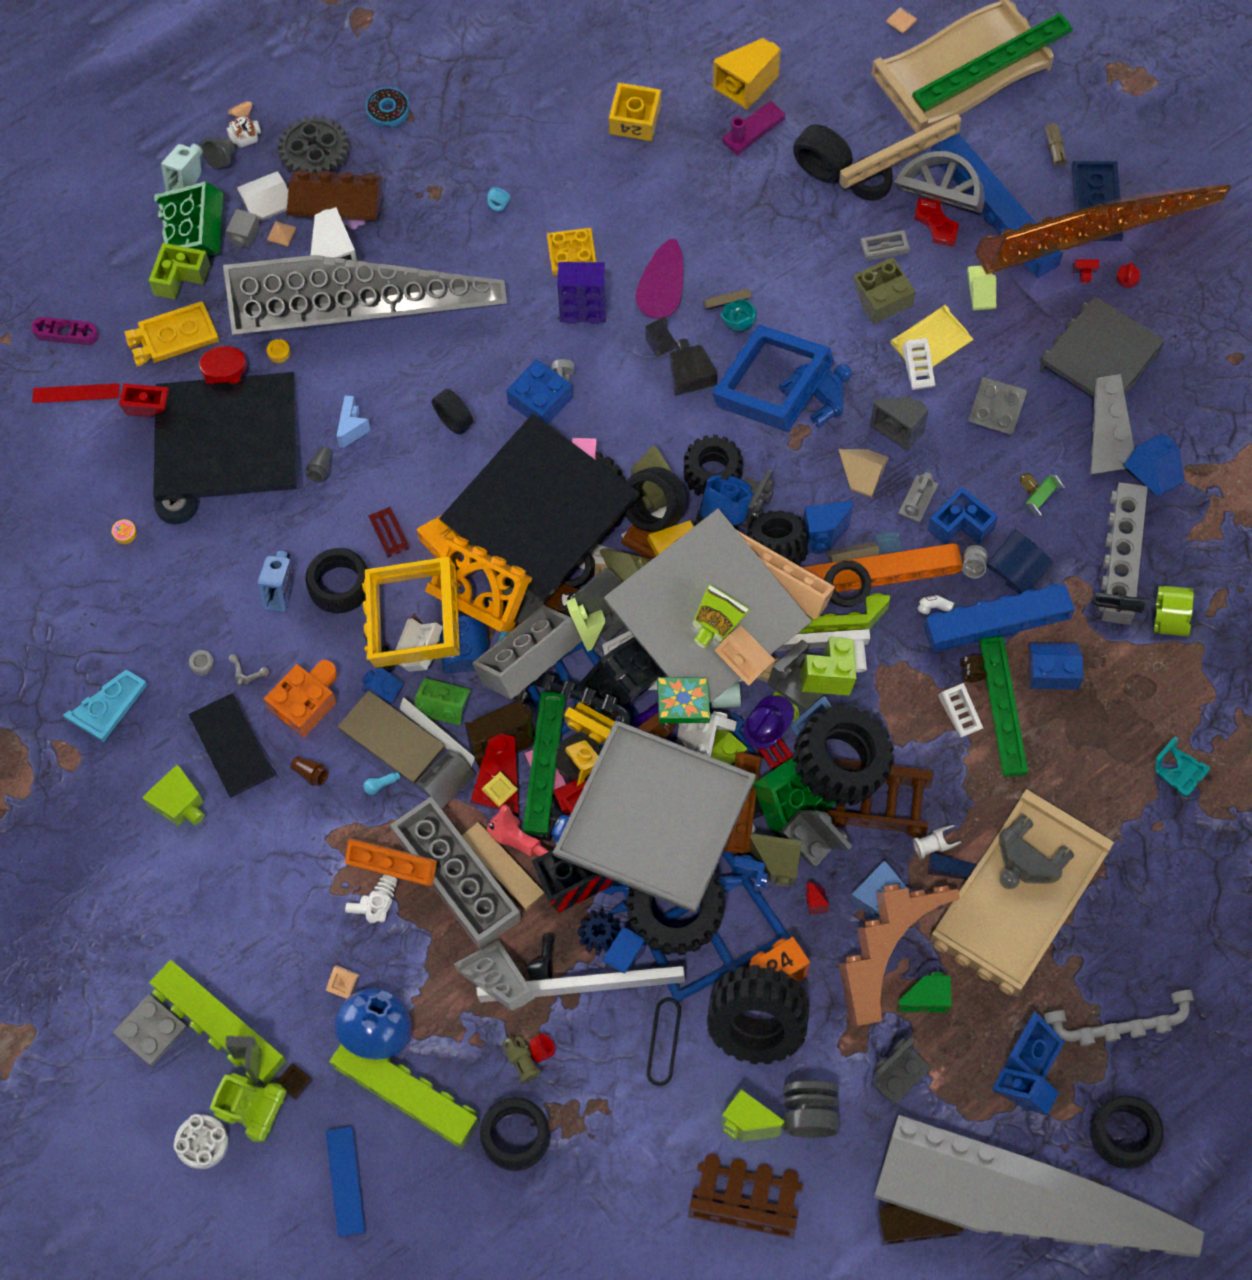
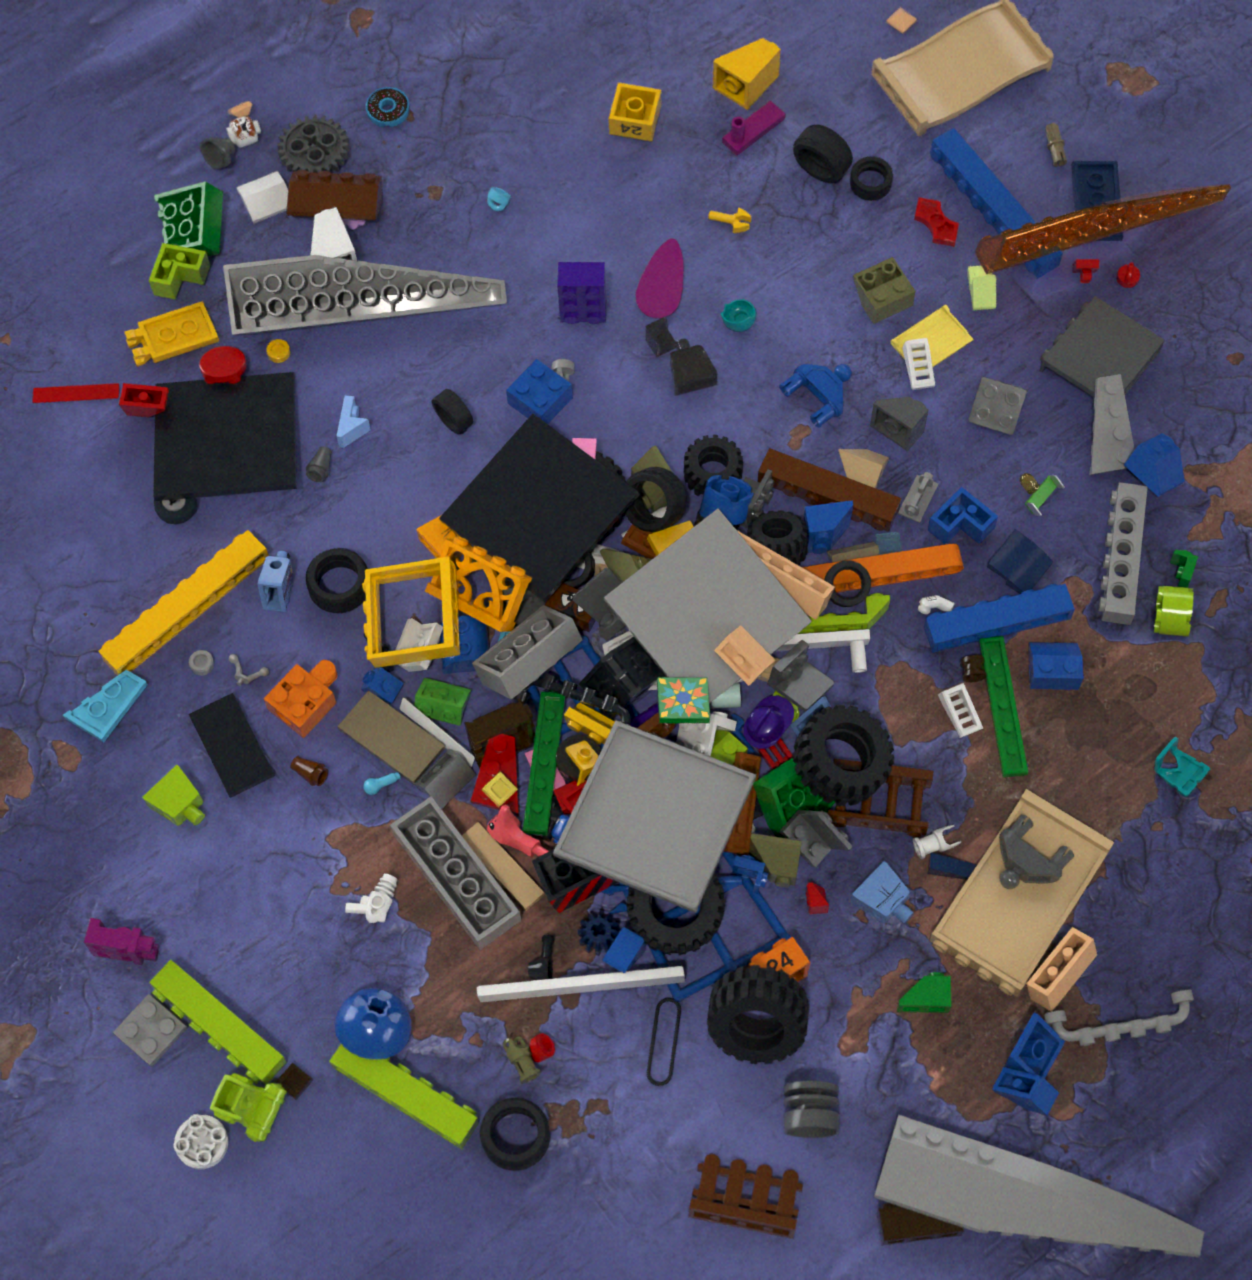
magenta beam [31,317,99,345] -> none
tile [112,519,137,544] -> none
light aqua torso [161,144,203,192] -> none
dark grey panel [225,1036,261,1081] -> none
light grey brick [226,209,260,249] -> none
light nougat slope [267,221,297,247] -> none
light nougat tile [326,965,360,999] -> none
blue tile [326,1126,365,1238] -> none
orange tile [345,839,437,886] -> none
clear red tile [369,507,409,558] -> none
light grey wing [454,940,535,1011] -> none
yellow tile [547,228,596,275] -> none
yellowish green slope [566,598,605,652] -> none
torso [692,584,749,648] -> none
dark tan tile [702,288,752,309] -> none
blue piece [712,324,834,432] -> none
lime slope [721,1089,785,1142] -> none
lime brick [800,637,856,696] -> none
nougat arch [839,884,960,1026] -> none
tan tile [840,113,961,189] -> none
light grey tile [860,230,910,261] -> none
dark grey bracket [872,1036,931,1106] -> none
light grey window [894,151,985,214] -> none
green tile [912,12,1073,112] -> none
light grey wheel [962,545,988,578] -> none
black tyre [1090,1095,1164,1169] -> none
black axle [1094,593,1145,613] -> none
none -> magenta hips [84,918,160,965]
none -> yellow brick [98,530,269,676]
none -> yellow bar [708,208,751,233]
none -> reddish brown brick [757,448,901,532]
none -> light nougat brick [1026,927,1097,1012]
none -> green bracket [1170,549,1198,588]

